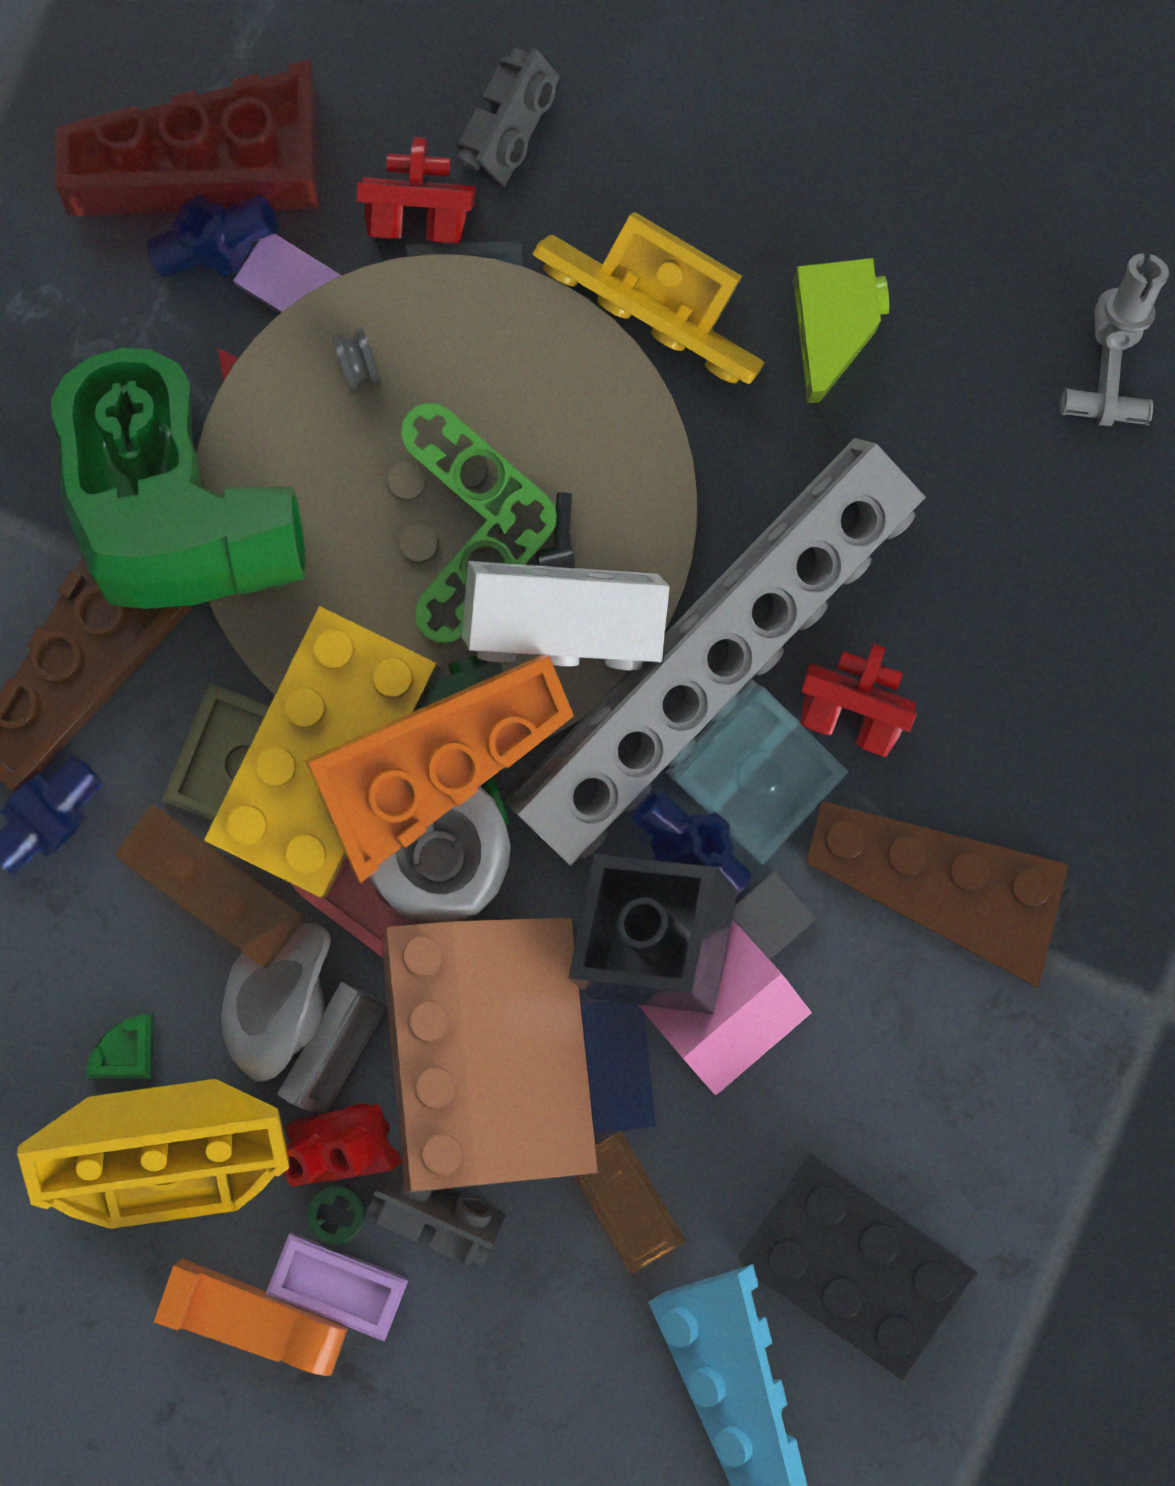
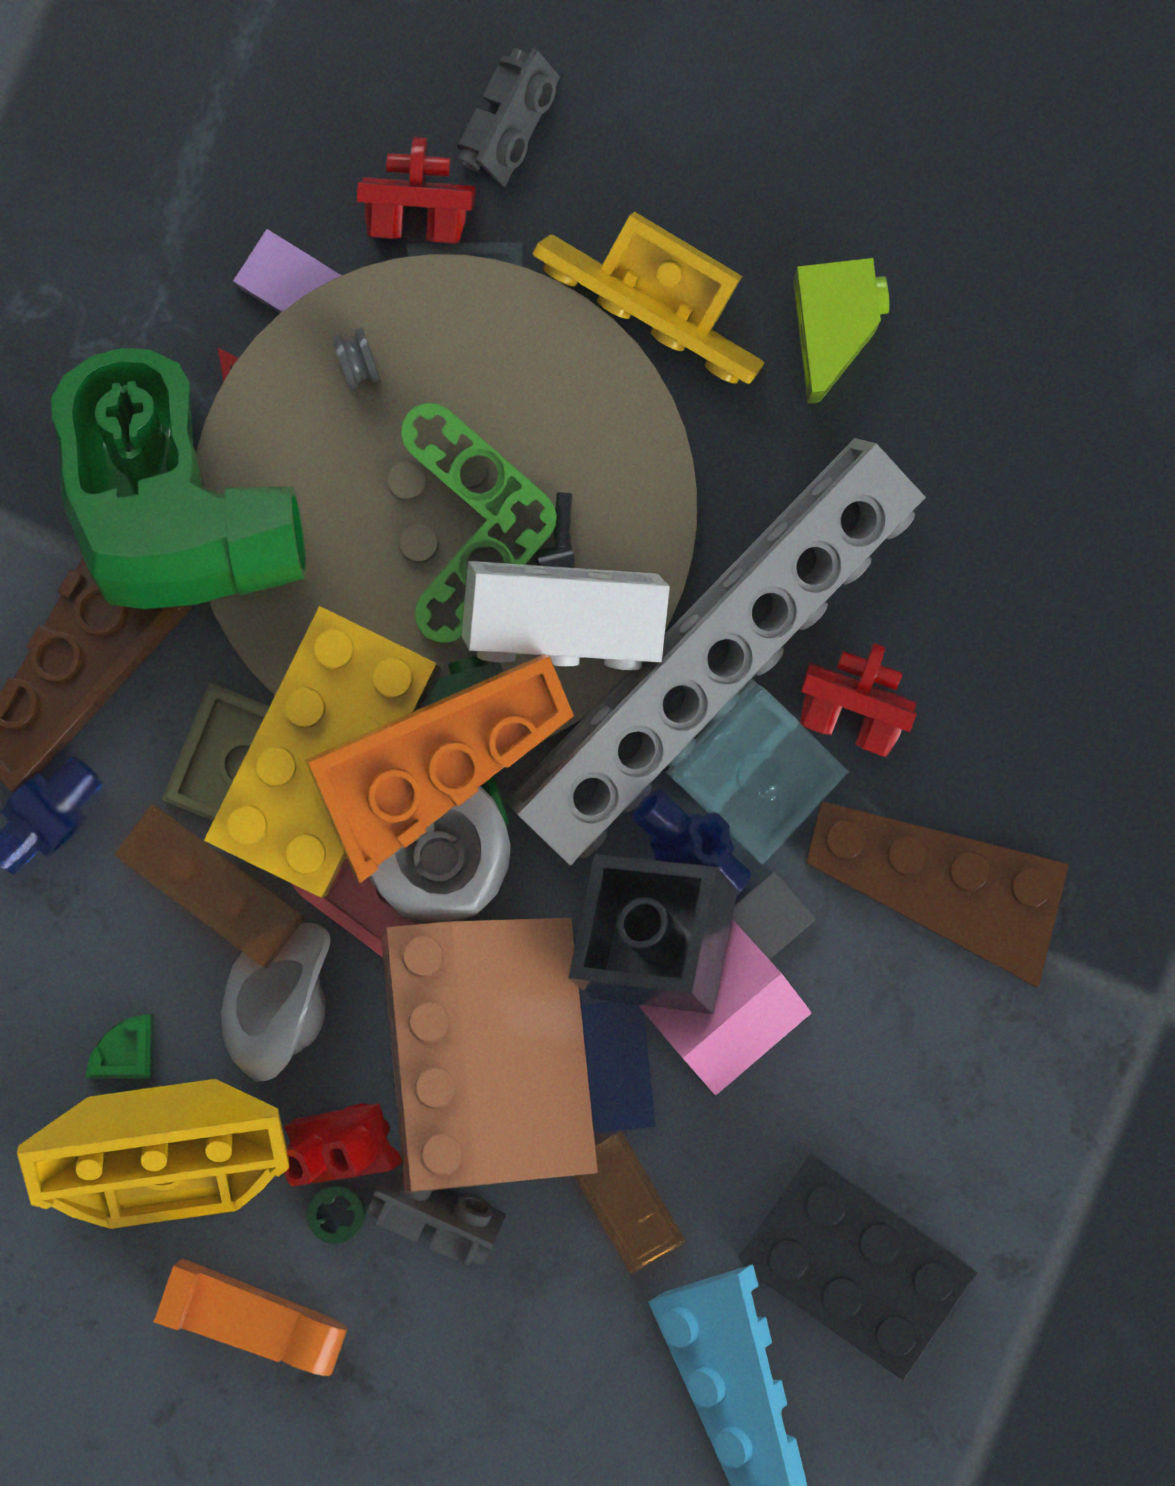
clear red wedge [55,59,319,216] -> none
clear blue axle [147,194,278,278] -> none
lavender tile [265,1232,409,1342] -> none
light grey tile [277,982,387,1114] -> none
light grey pin [1060,253,1169,426] -> none

